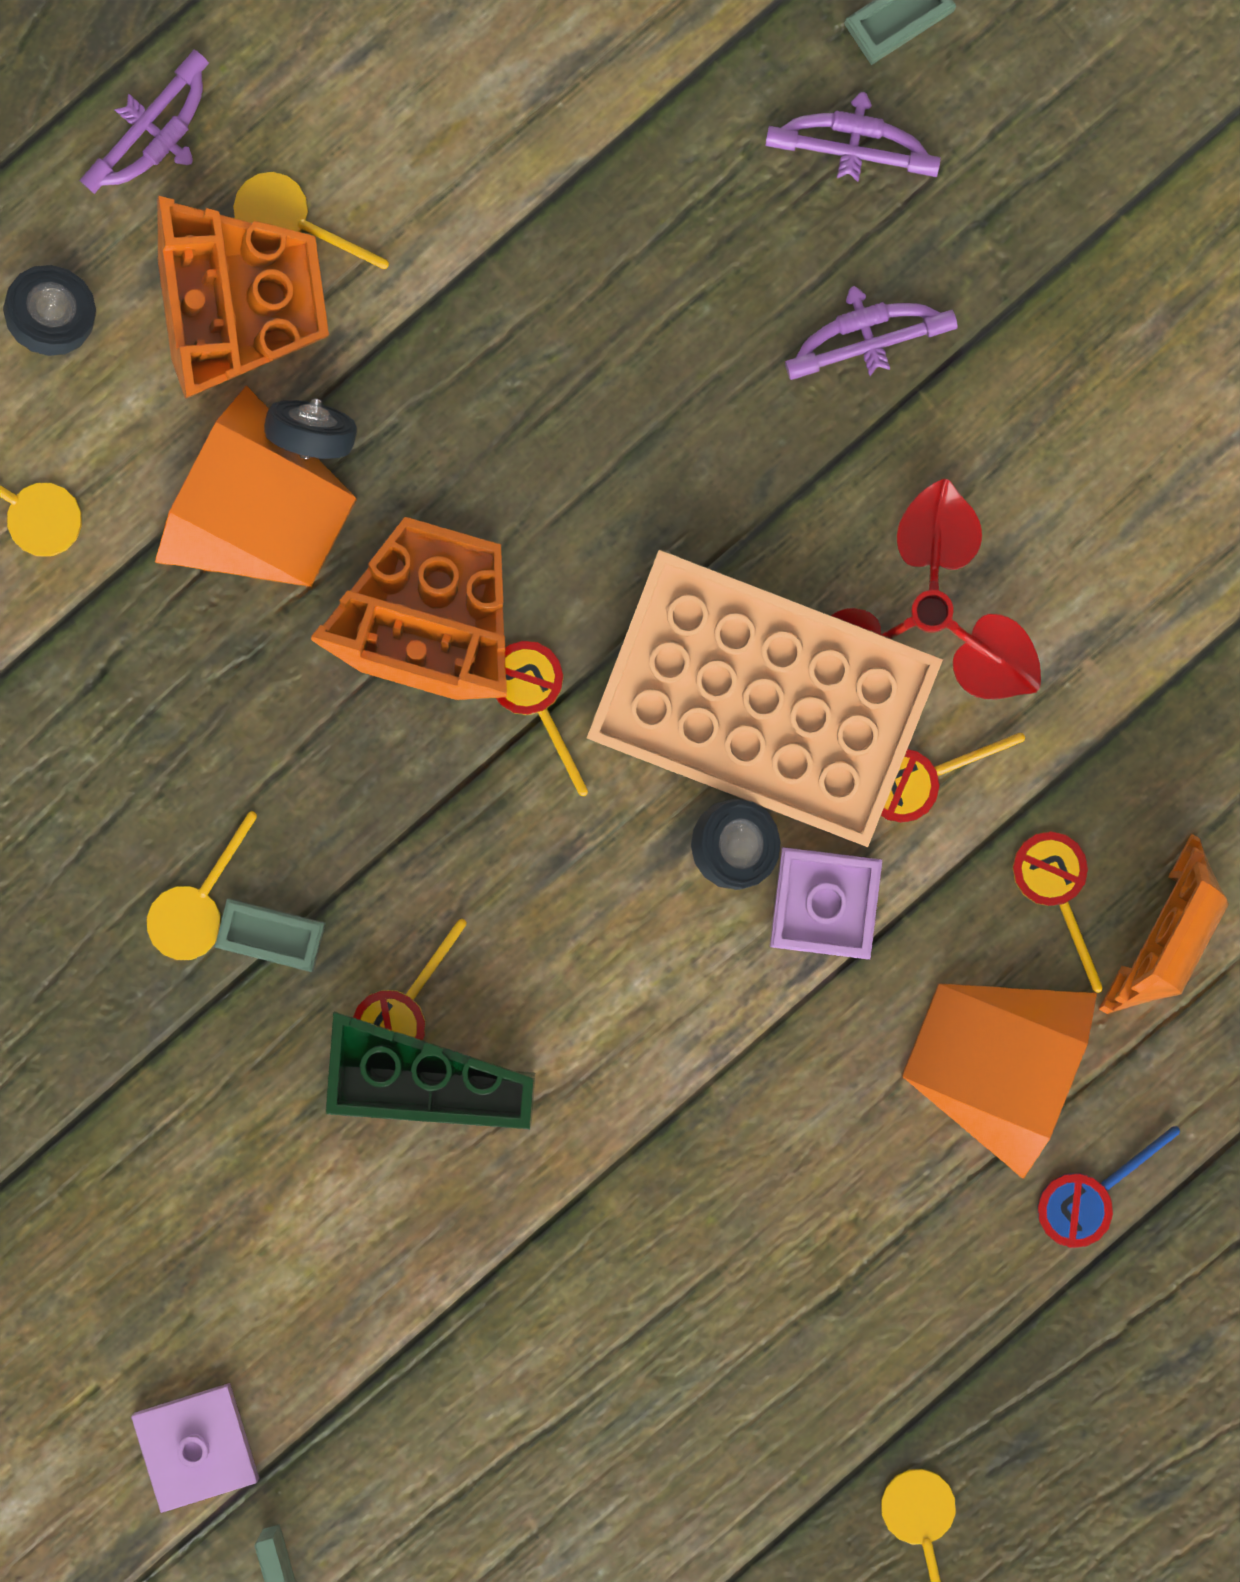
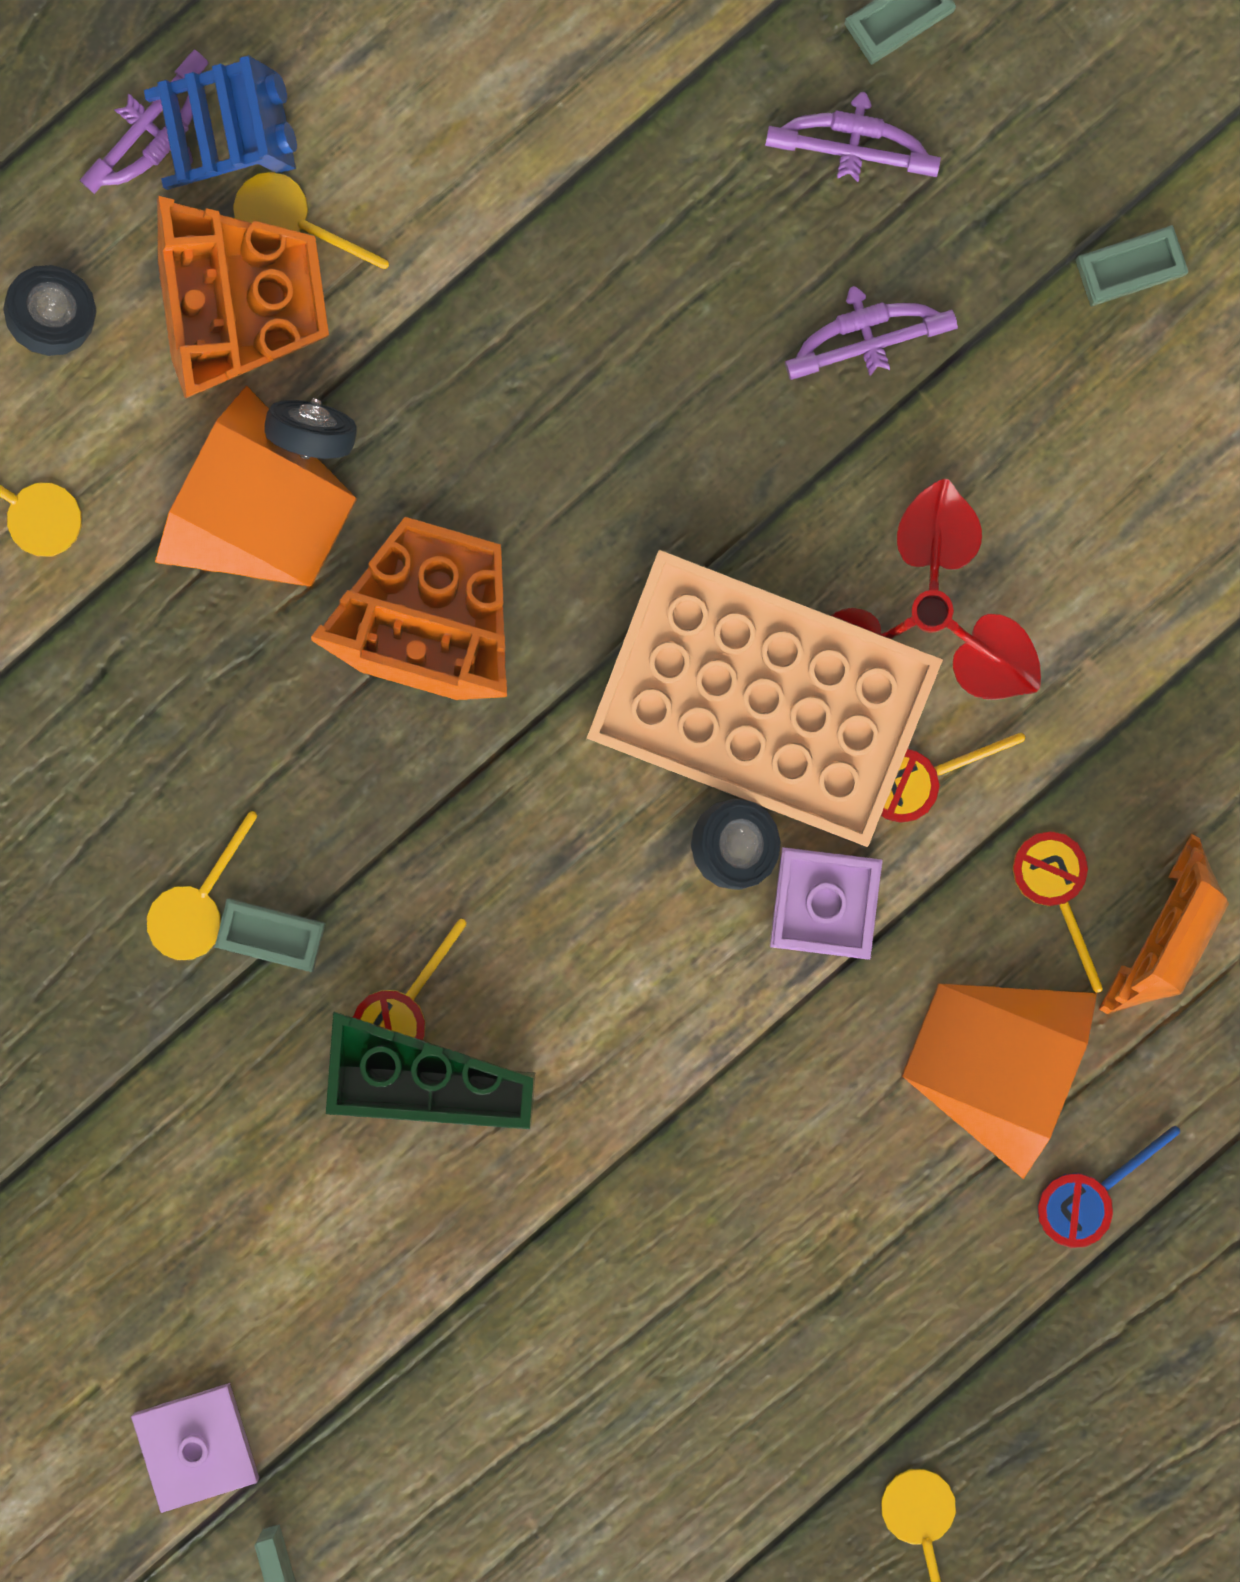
piece [496,641,588,796] -> none
none -> blue plate [144,55,297,190]
none -> sand green tile [1075,225,1188,307]

